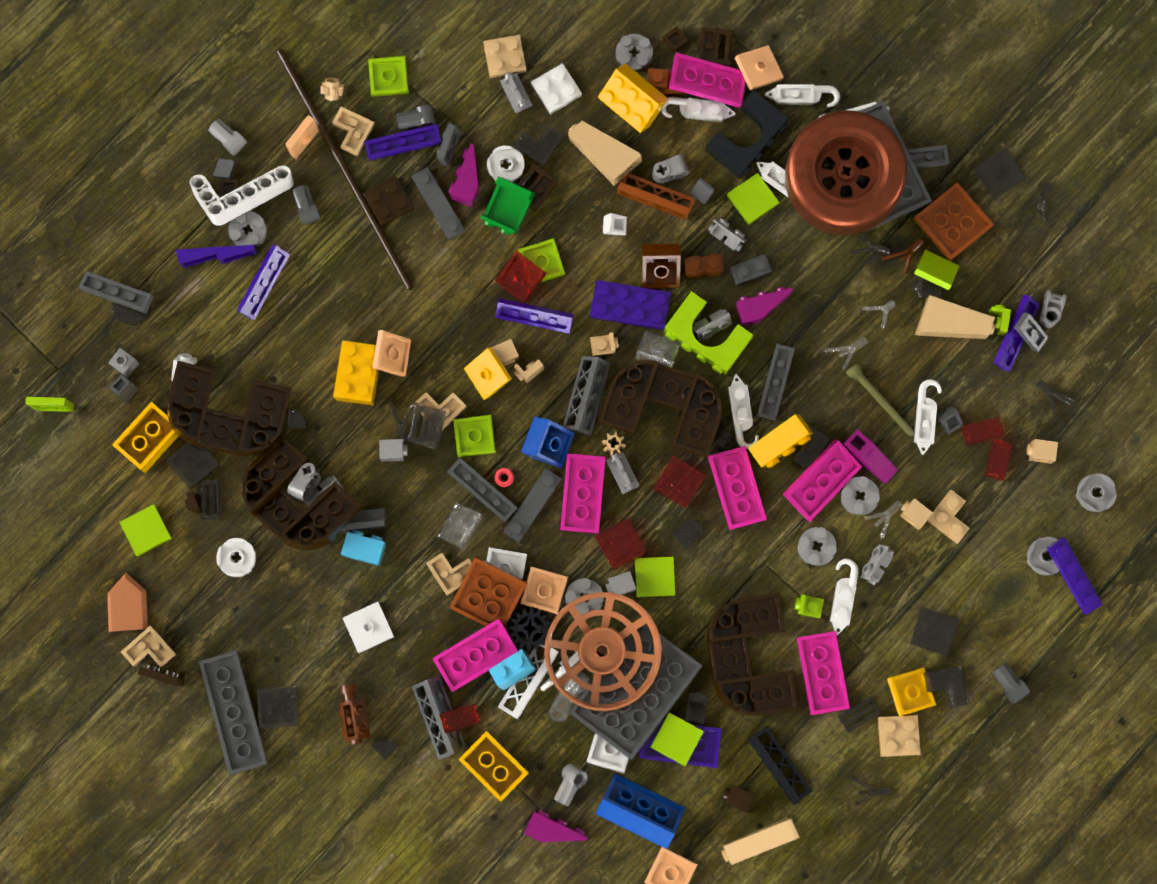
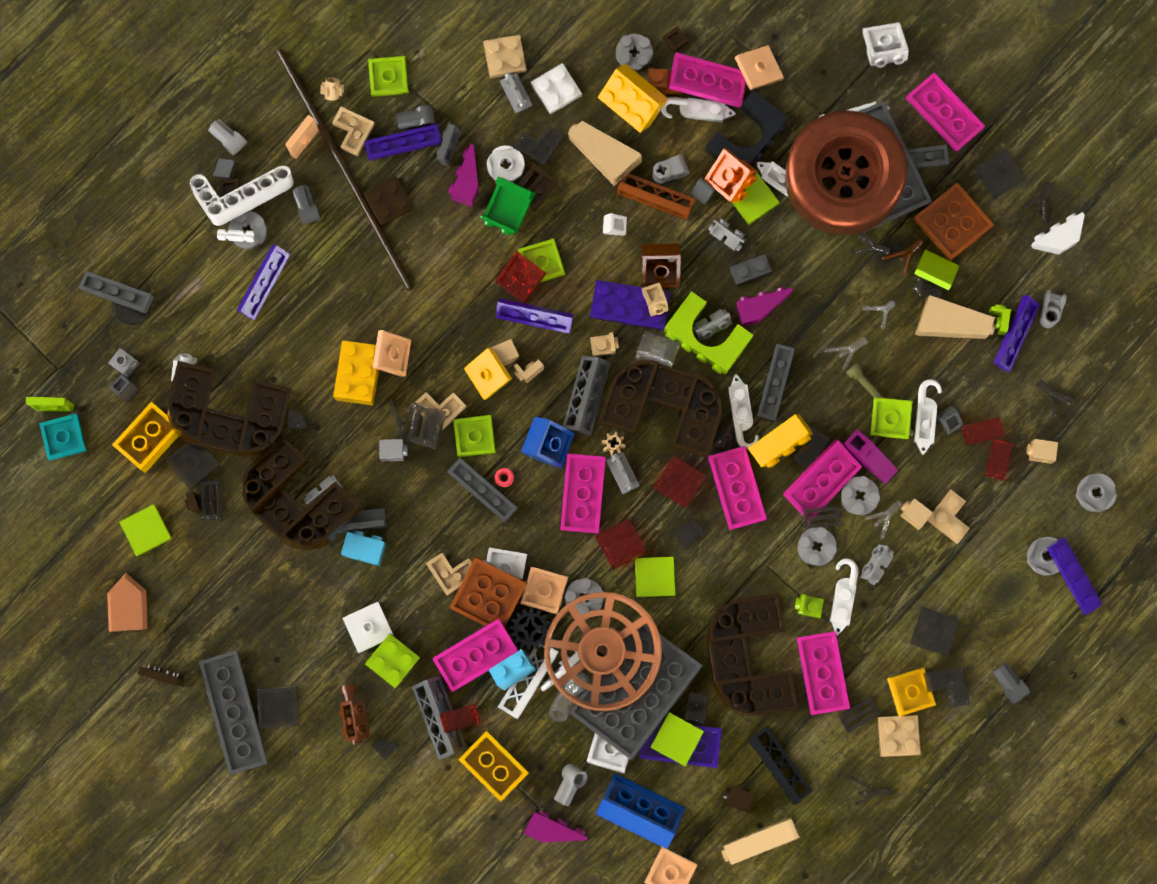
tan plate [121,626,177,668] -> none
dark purple slope [176,245,258,268] -> none
white plate [216,538,256,577] -> none
light grey piece [287,463,321,502] -> none
dark grey plate [411,167,465,240] -> none
clear slope [438,503,483,551] -> none
dark grey plate [503,469,562,543] -> none
light grey brick [605,571,636,595] -> none
reddish brown brick [684,254,724,279] -> none
dark brown plate [699,27,735,67] -> none
white plate [764,84,840,107] -> none
dark grey plate [1014,313,1048,352] -> none
none -> teal plate [39,413,87,461]
none -> white axle [217,229,255,242]
none -> lime plate [365,633,420,688]
none -> tan bracket [642,283,668,316]
none -> orange plate [704,149,758,202]
none -> clear smoke tile [803,505,842,529]
none -> white plate [863,22,908,68]
none -> lime tile [870,397,913,439]
none -> dark pink plate [906,73,985,152]
none -> white slope [1031,212,1085,255]

